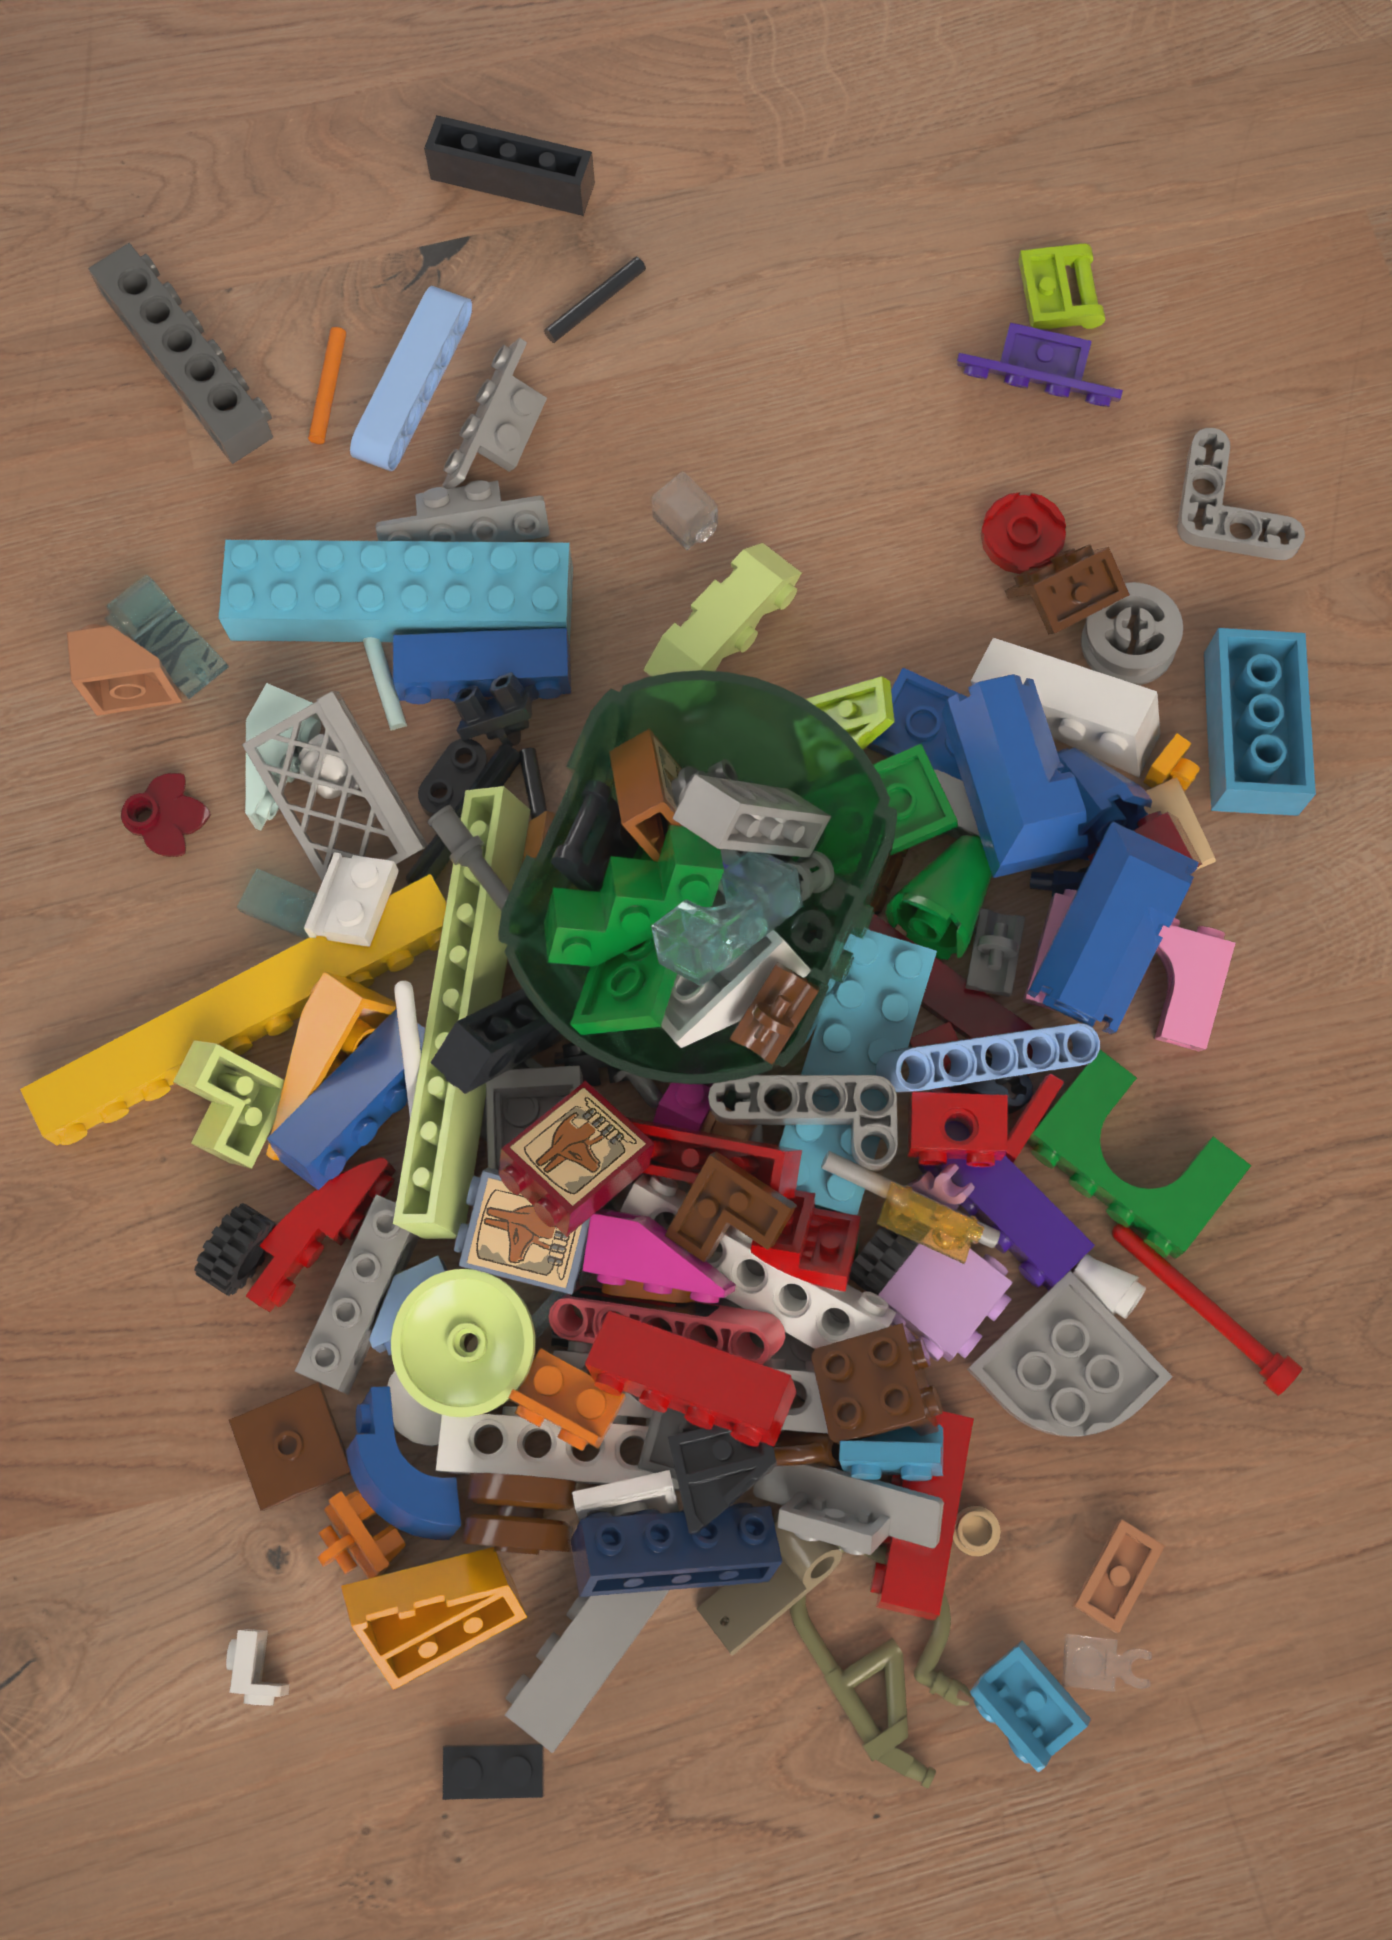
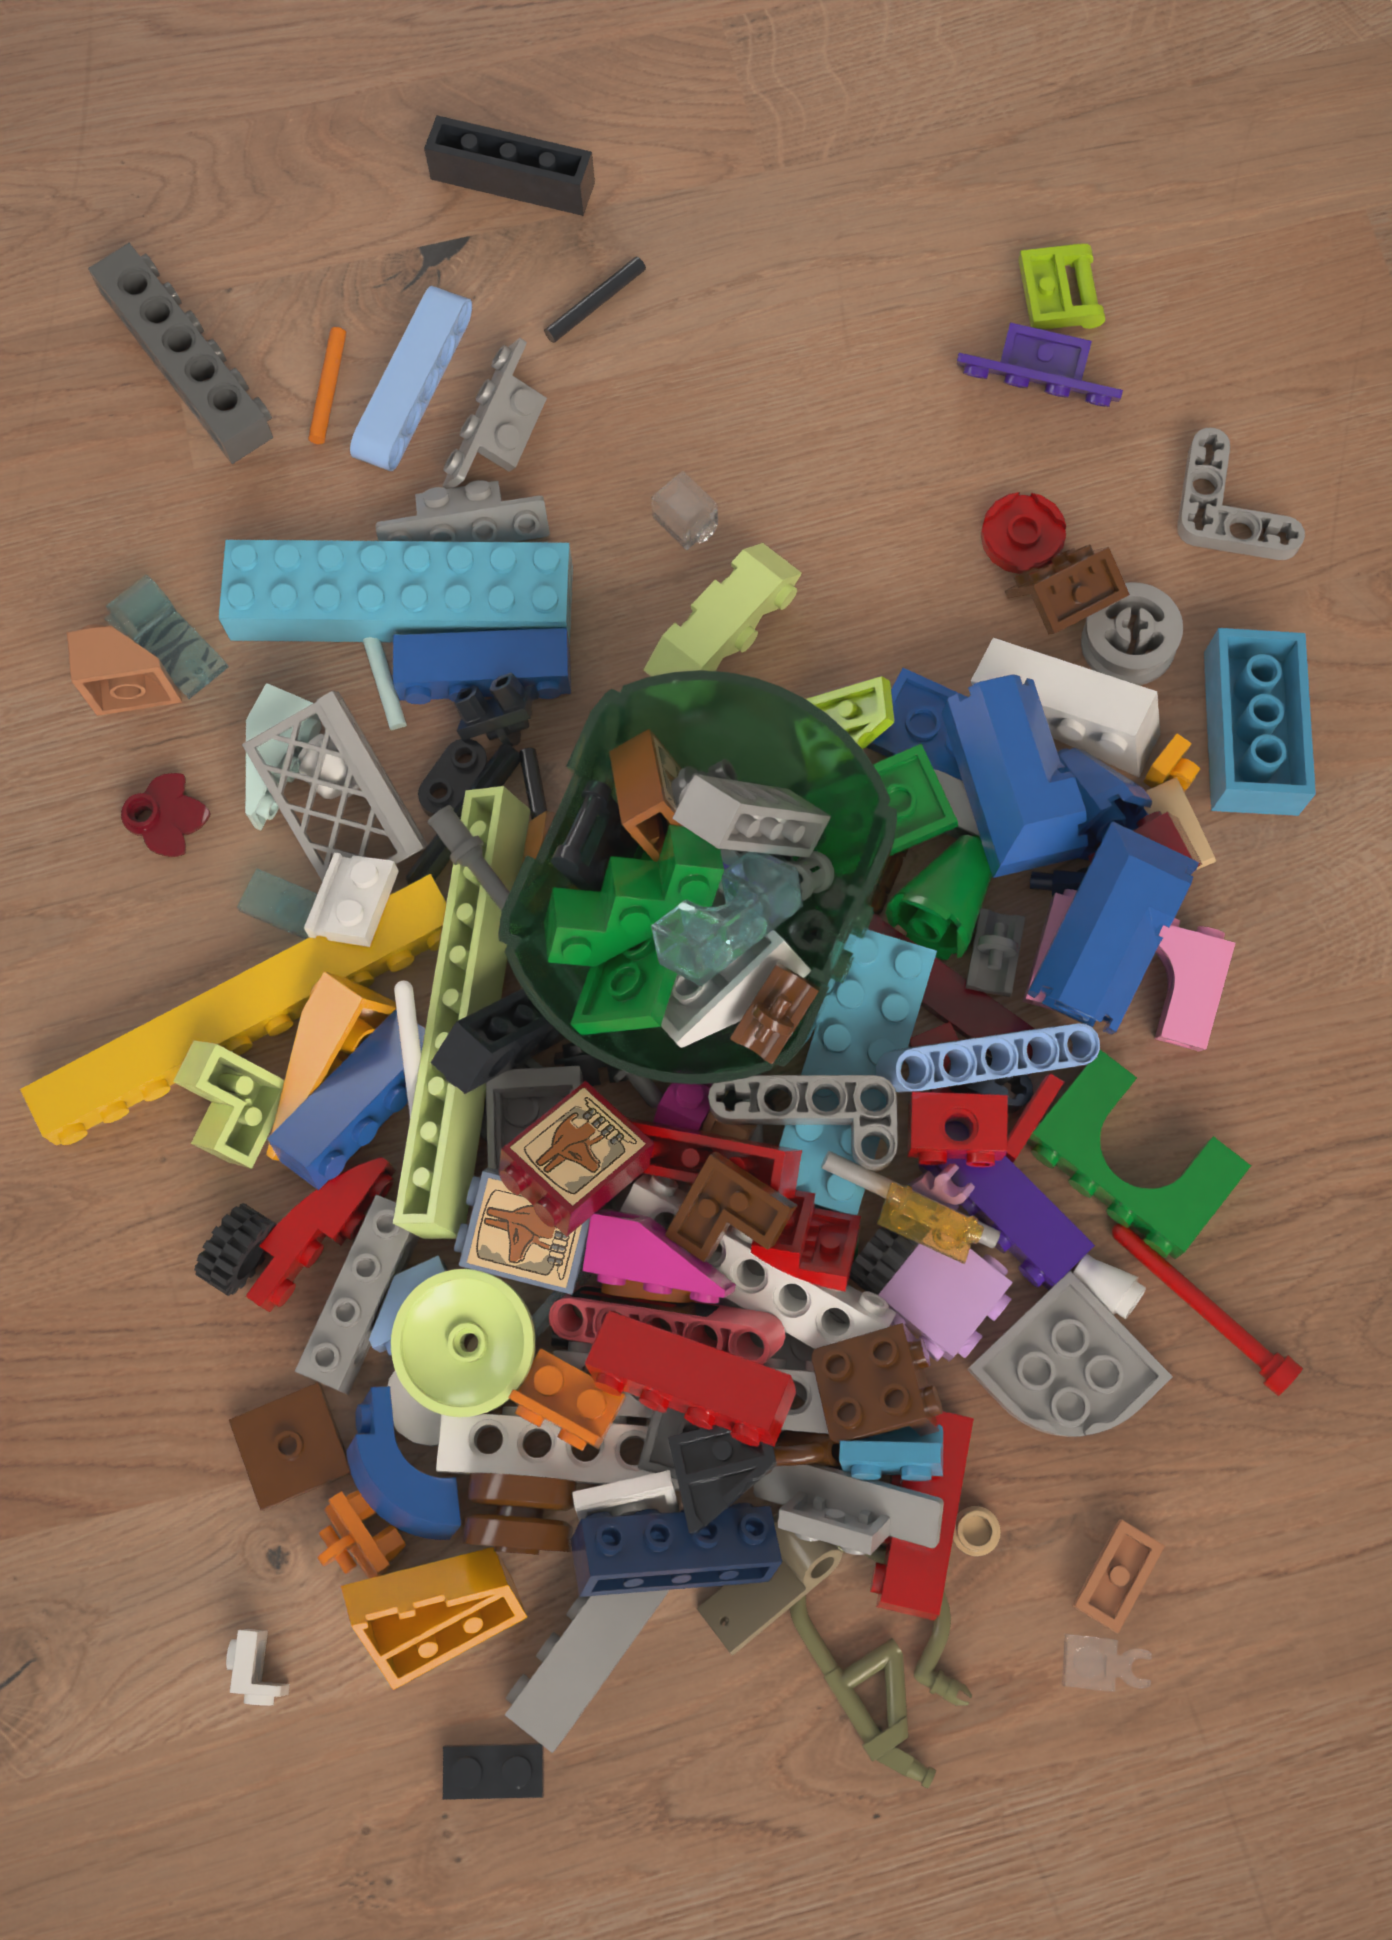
dark azure bracket [970,1640,1091,1772] -> none

